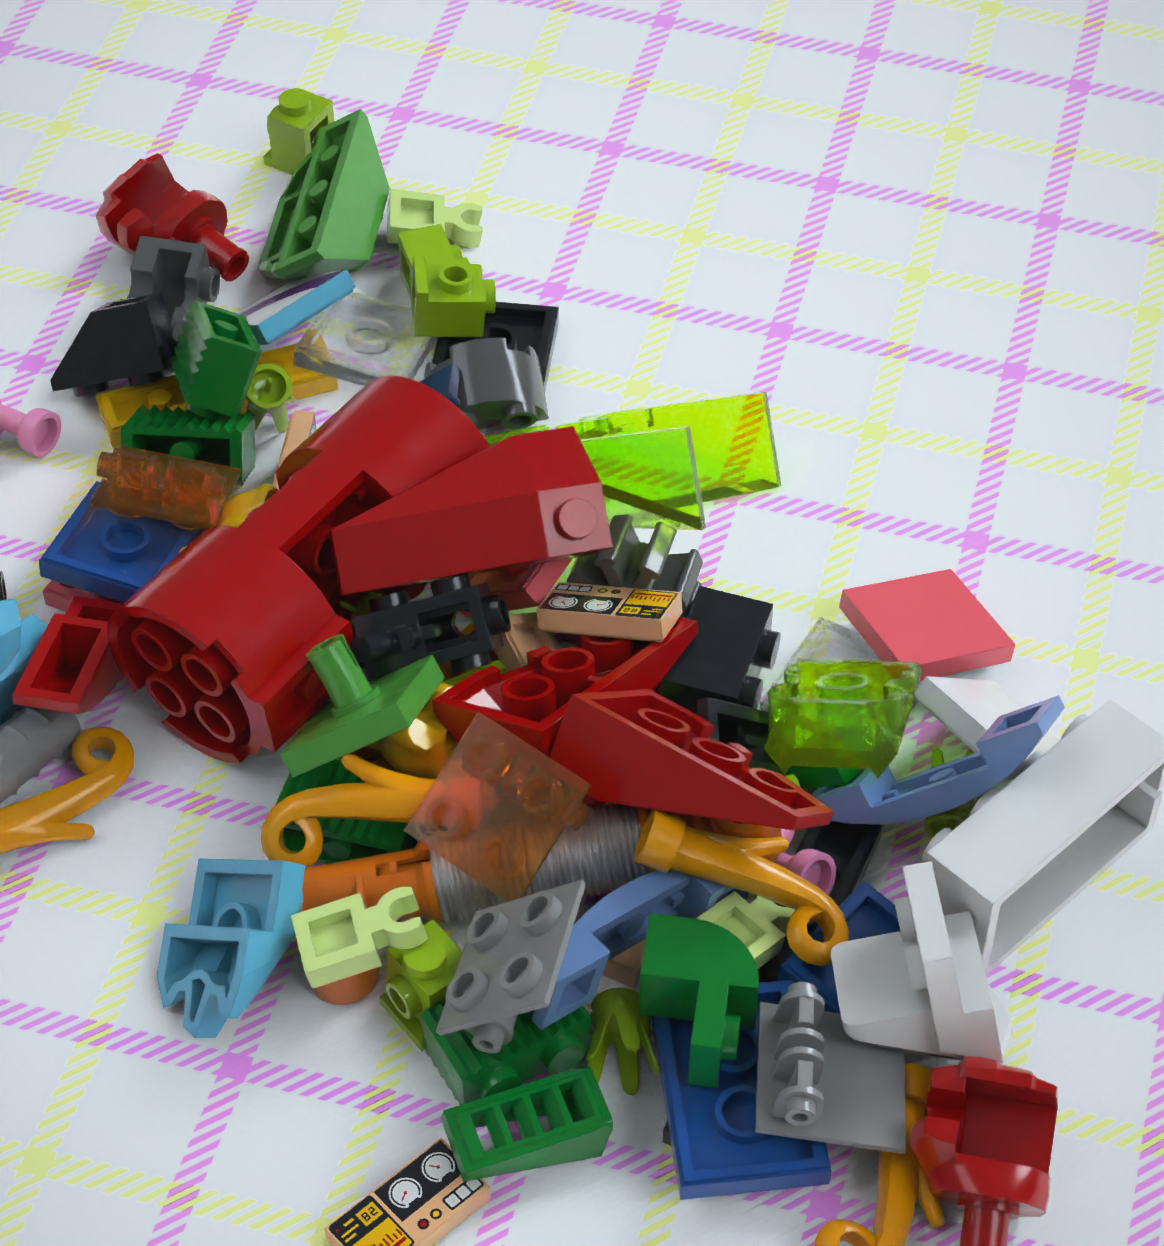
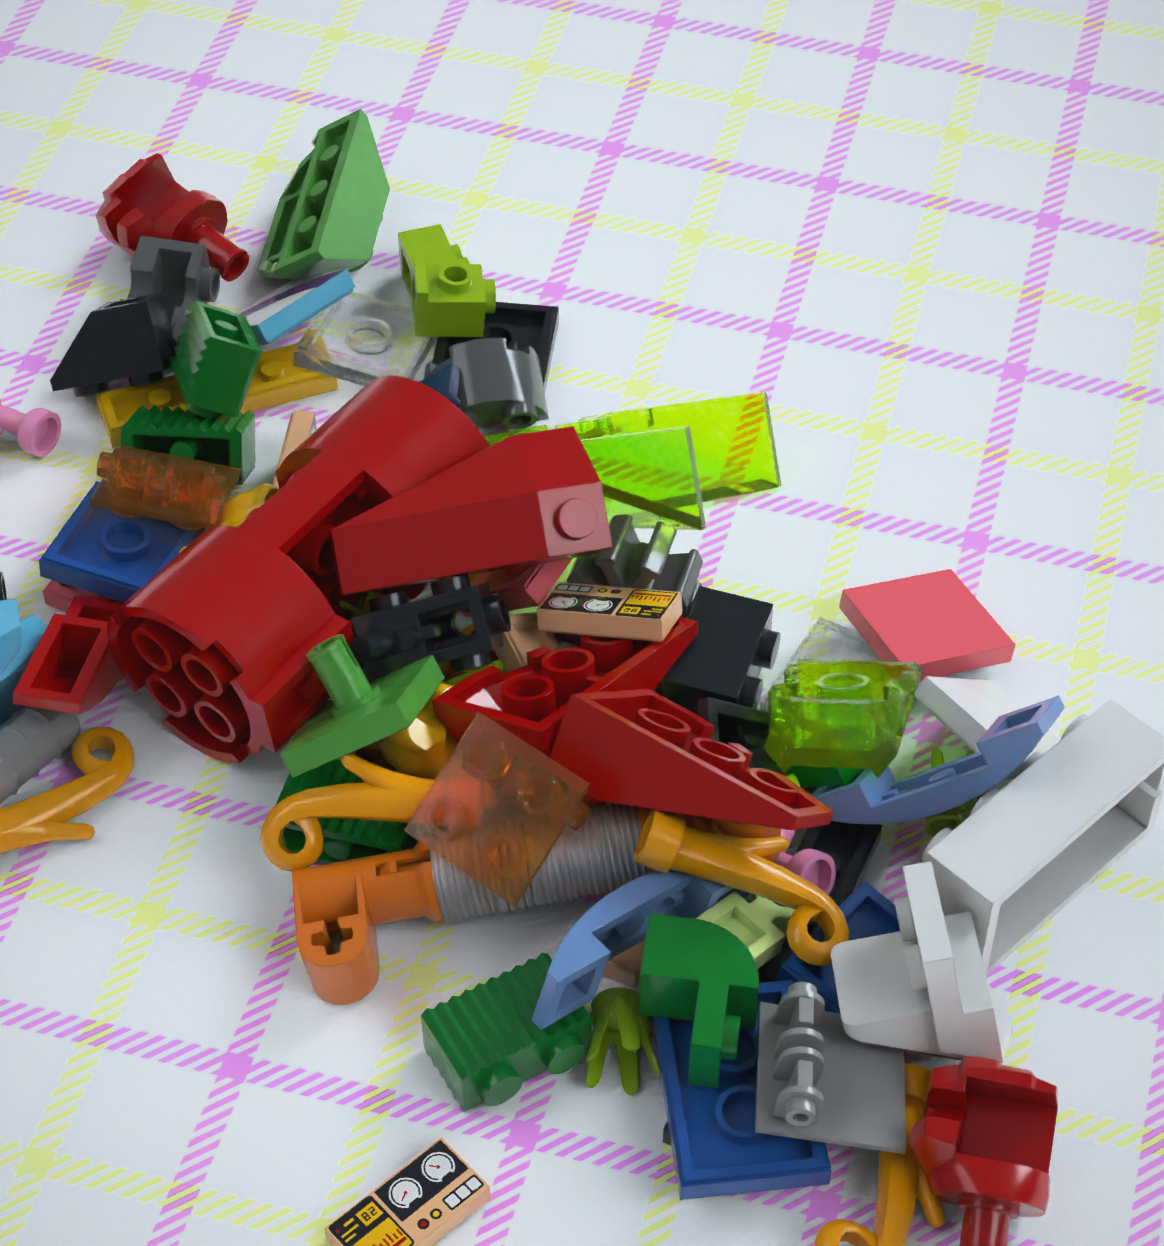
medium azure plate [157,858,306,1038] -> none
lime piece [245,363,295,433] -> none
lime brick [263,88,335,175] -> none
yellowish green plate [291,887,428,989] -> none
lime brick [379,919,463,1052] -> none
yellowish green plate [387,188,483,248] -> none
light grey hinge [436,879,586,1053] -> none
green slope [441,1067,613,1182] -> none

